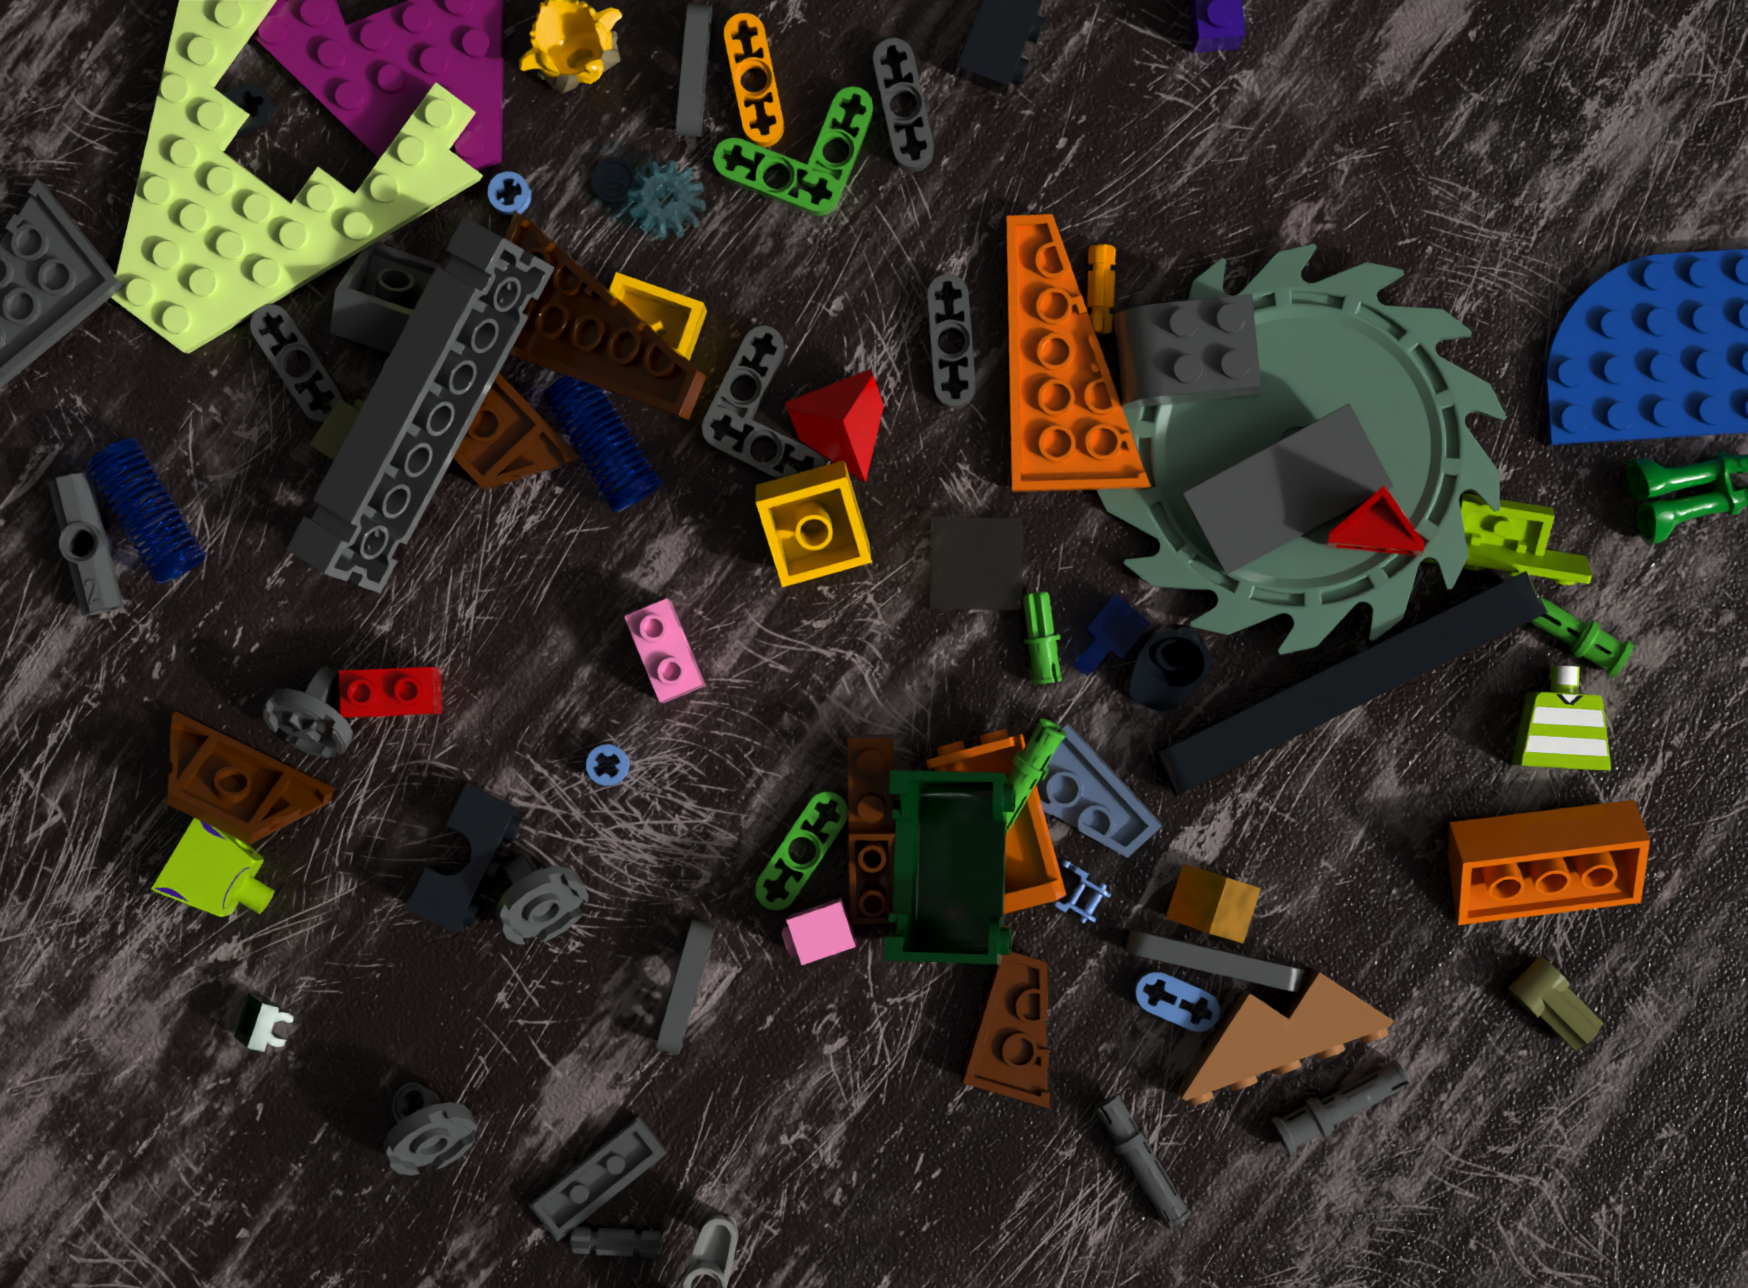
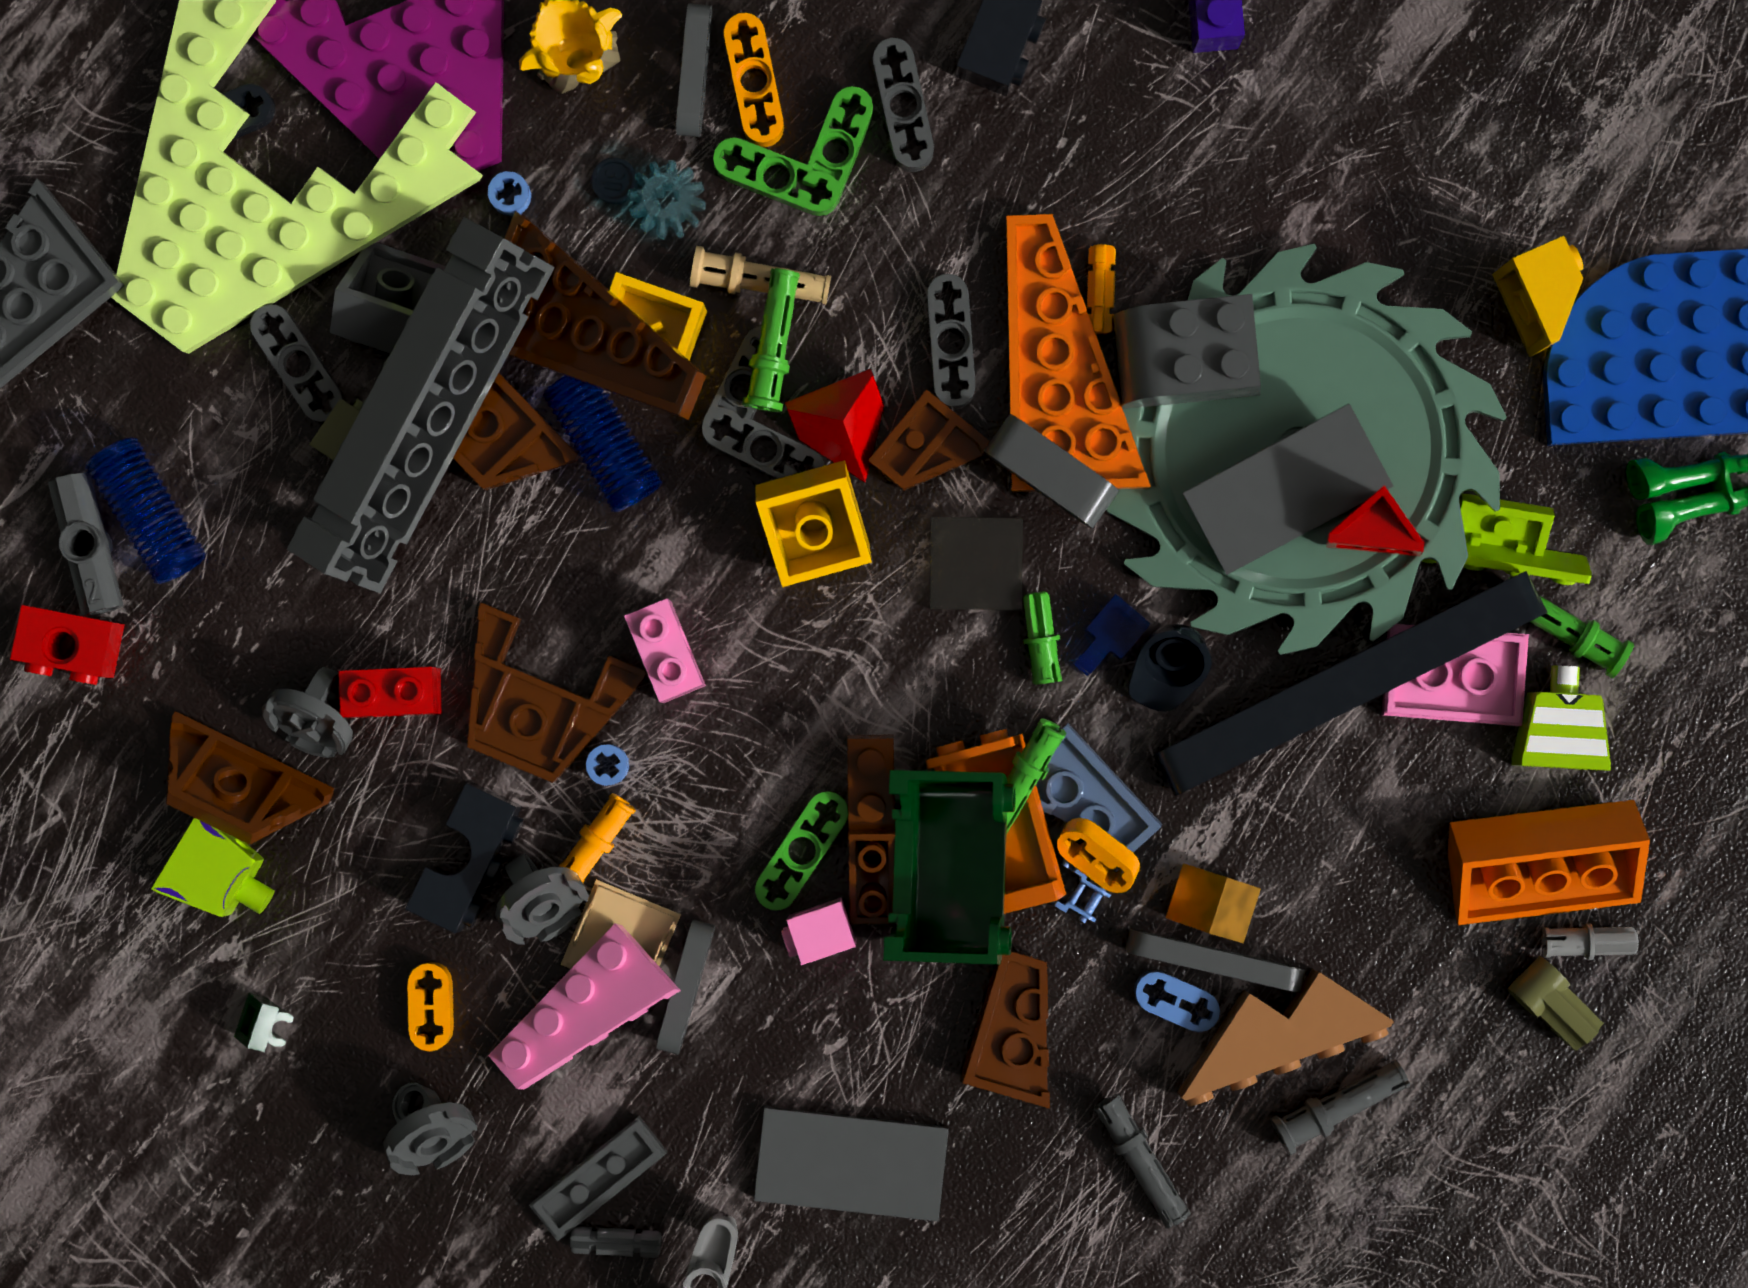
none -> red brick [10,605,125,685]
none -> light orange beam [407,962,454,1052]
none -> reddish brown wing [467,603,647,783]
none -> bright pink wing [488,923,681,1090]
none -> light orange pin [559,793,636,883]
none -> tan piece [561,879,681,969]
none -> tan pin [690,246,831,305]
none -> bright green pin [742,268,800,412]
none -> dark grey tile [754,1106,949,1222]
none -> reddish brown wing [868,389,990,491]
none -> dark grey beam [983,414,1119,529]
none -> light orange beam [1057,818,1140,893]
none -> bright pink tile [1381,624,1529,726]
none -> yellow slope [1492,236,1583,357]
none -> light grey axle [1542,923,1639,960]

